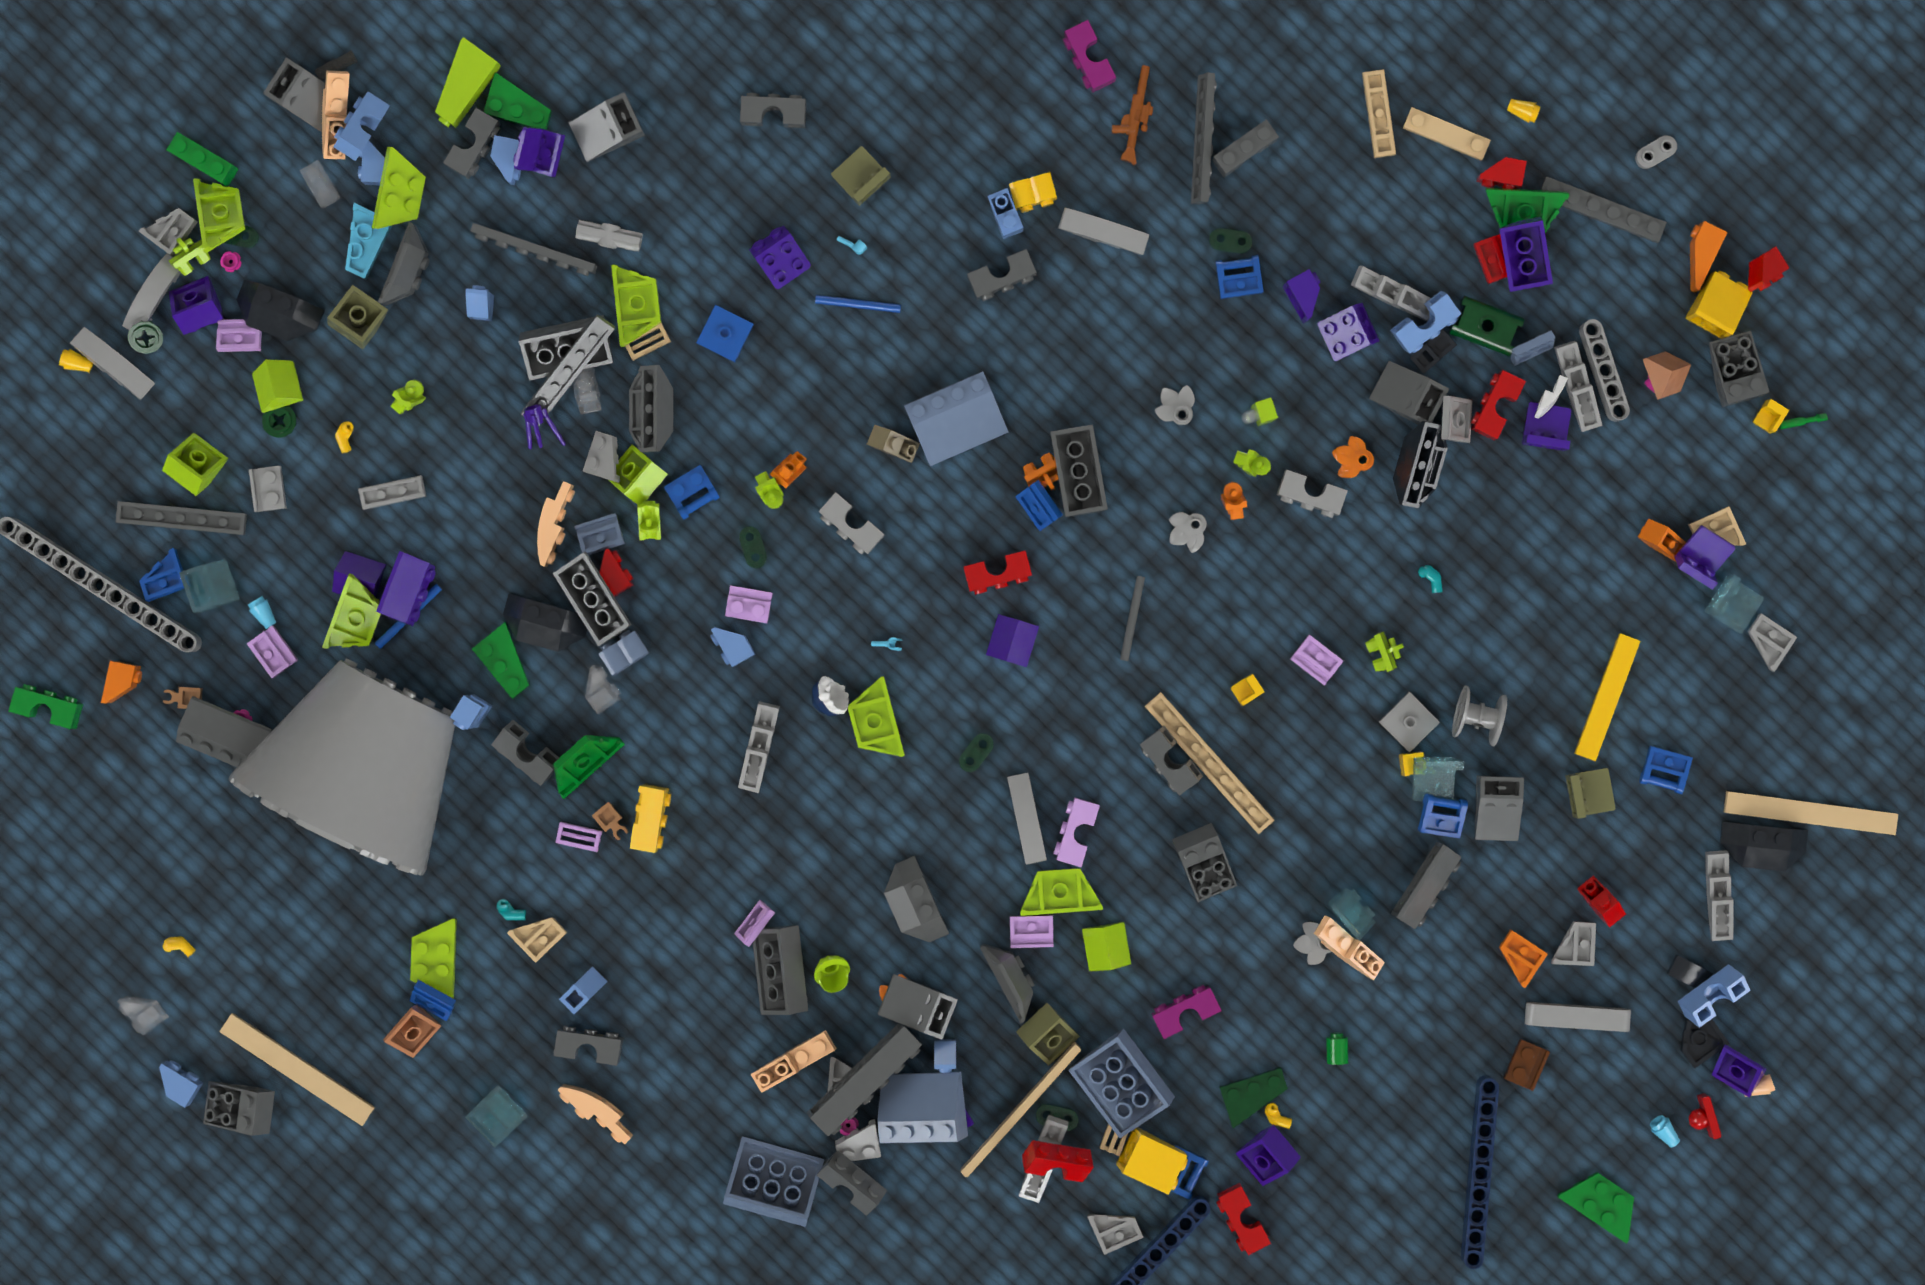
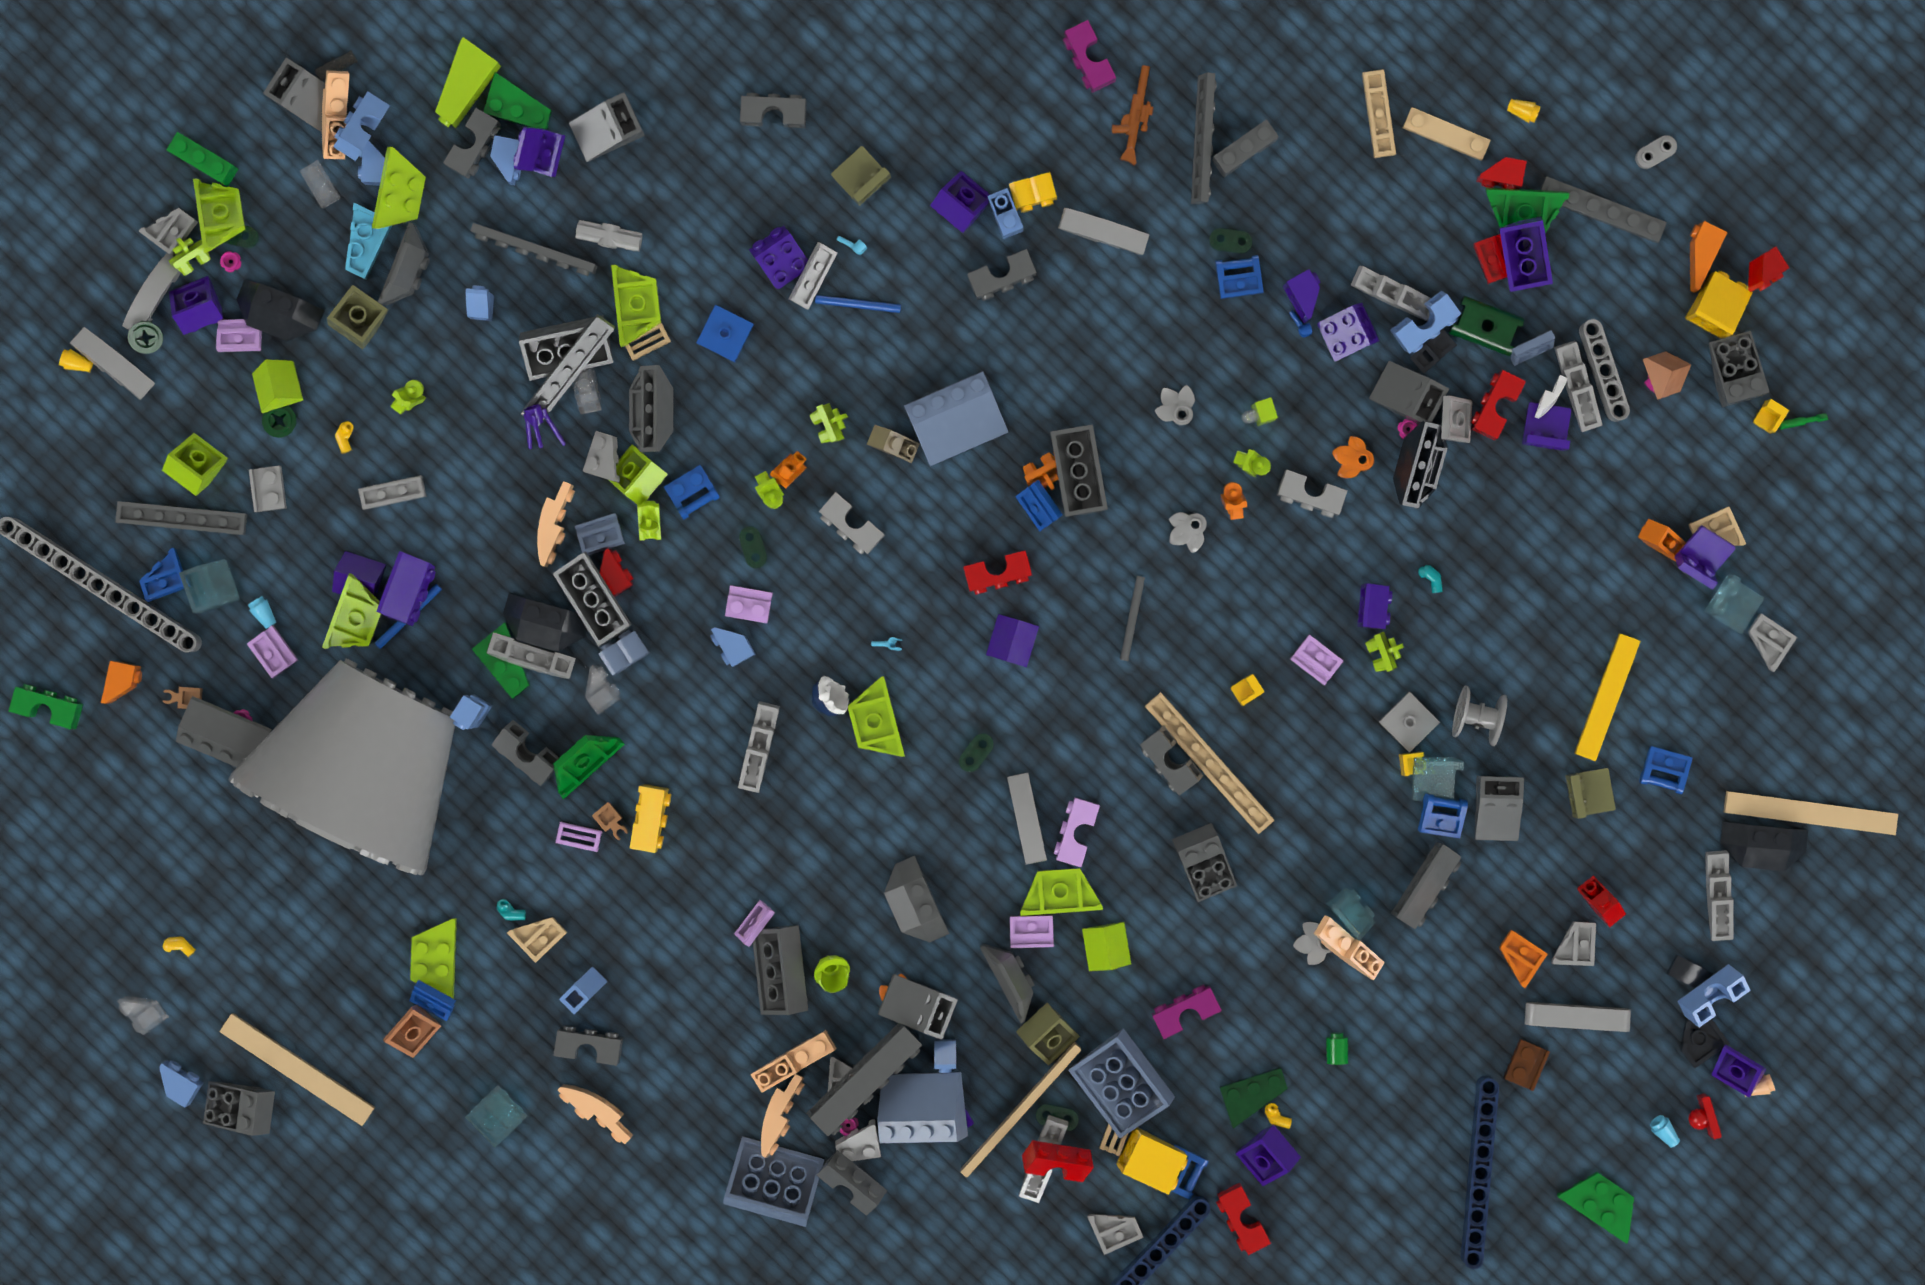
none -> light grey slope [487,632,576,679]
none -> light nougat slope [761,1074,805,1158]
none -> light grey tile [789,242,837,310]
none -> lime hips [810,403,848,443]
none -> dark purple slope [930,171,990,233]
none -> blue hand [1289,310,1313,337]
none -> dark purple slope [1357,583,1392,629]
none -> dark pink plate [1398,419,1418,439]

